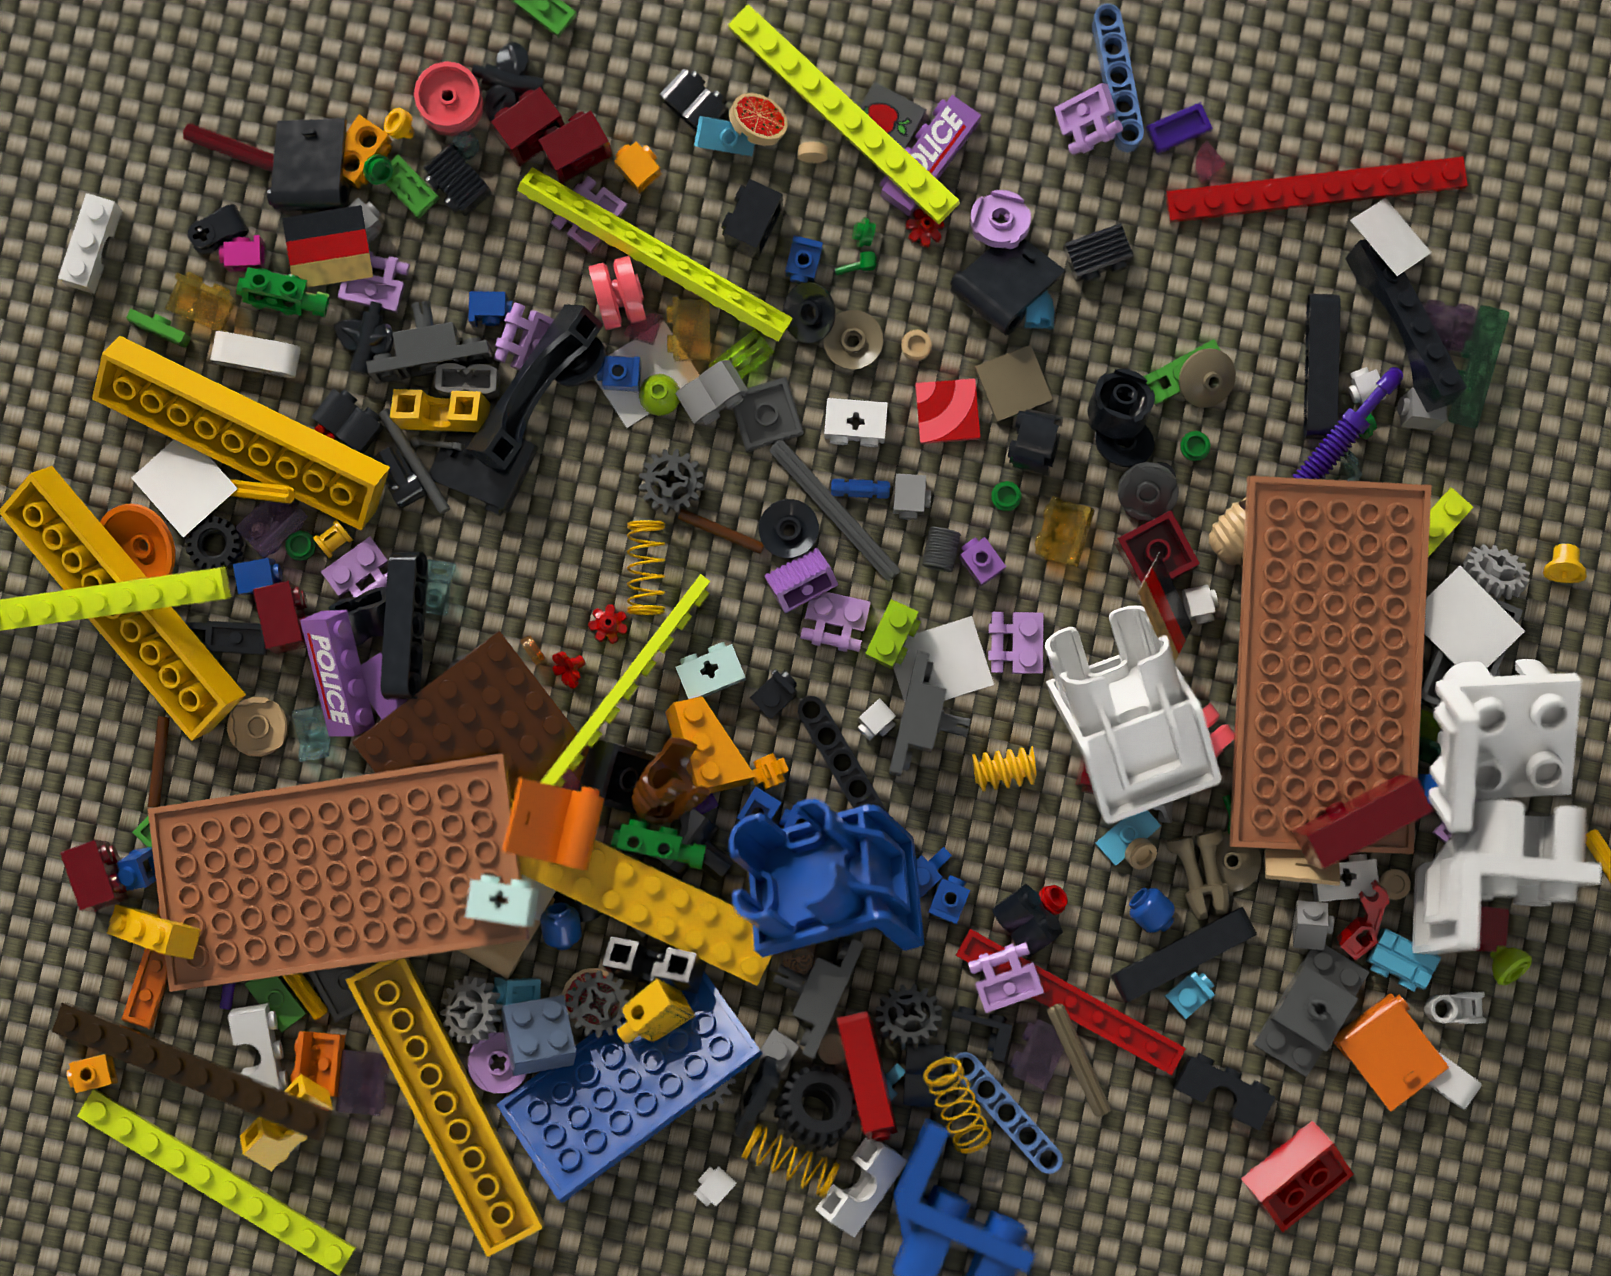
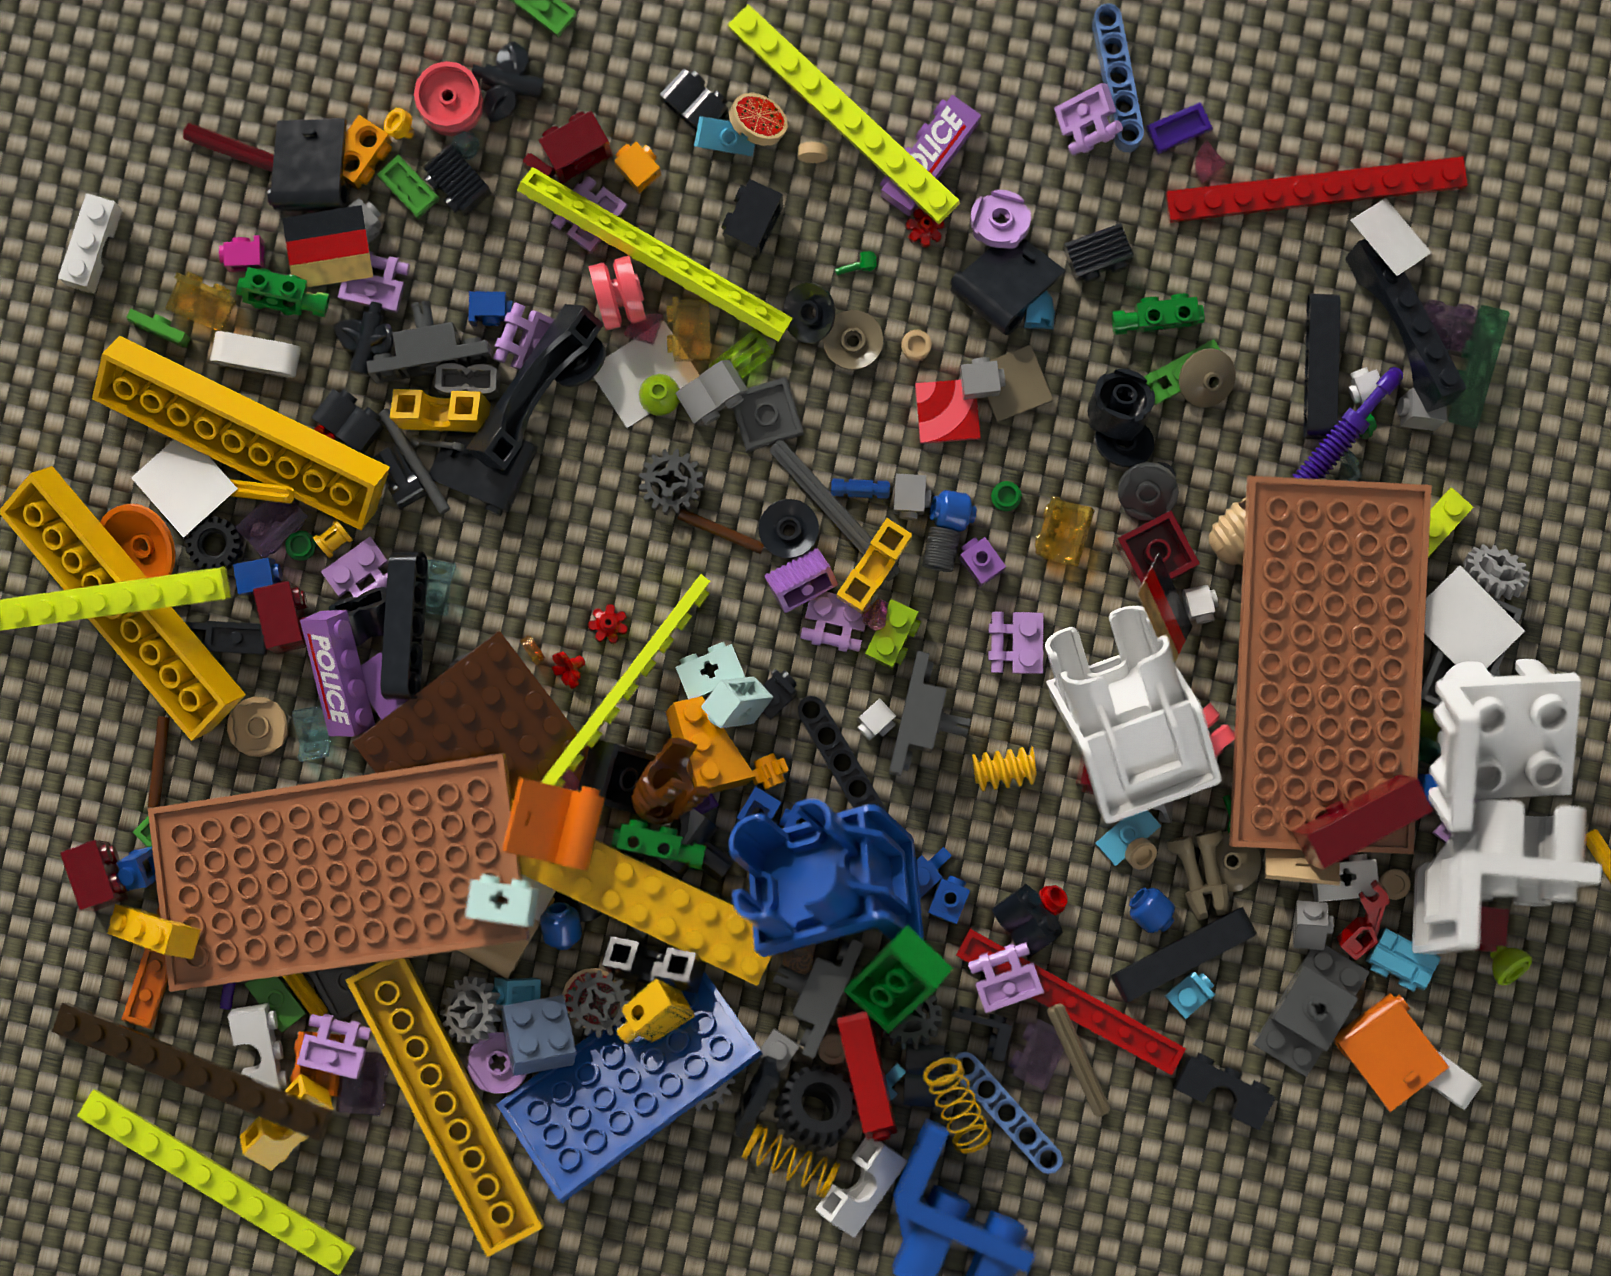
light orange brick [67,1054,118,1093] -> none
black piece [188,204,249,255] -> none
green plate [363,154,393,185] -> none
dark red brick [491,87,565,167] -> none
blue brick [597,356,642,392] -> none
yellow piece [627,520,666,615] -> none
white plate [694,1167,737,1206] -> none
blue brick [785,235,823,284] -> none
white brick [824,398,888,447] -> none
green plate [852,217,876,248] -> none
dark grey tile [860,82,927,149] -> none
white sticker [894,616,994,702] -> none
black brick [1008,409,1063,476] -> none
green plate [1180,431,1211,461] -> none
red slope [1241,1120,1354,1232] -> none
white piece [1424,992,1486,1024] -> none
yellow piece [1543,544,1587,583] -> none
none -> lavender plate [297,1014,372,1080]
none -> dark red tile [522,153,555,179]
none -> light aqua brick [701,677,773,728]
none -> yellow arch [836,518,913,614]
none -> green brick [843,925,953,1033]
none -> clear pink tile [862,599,888,631]
none -> blue head [930,490,977,532]
none -> light grey brick [960,357,1005,400]
none -> green brick [1111,293,1205,335]

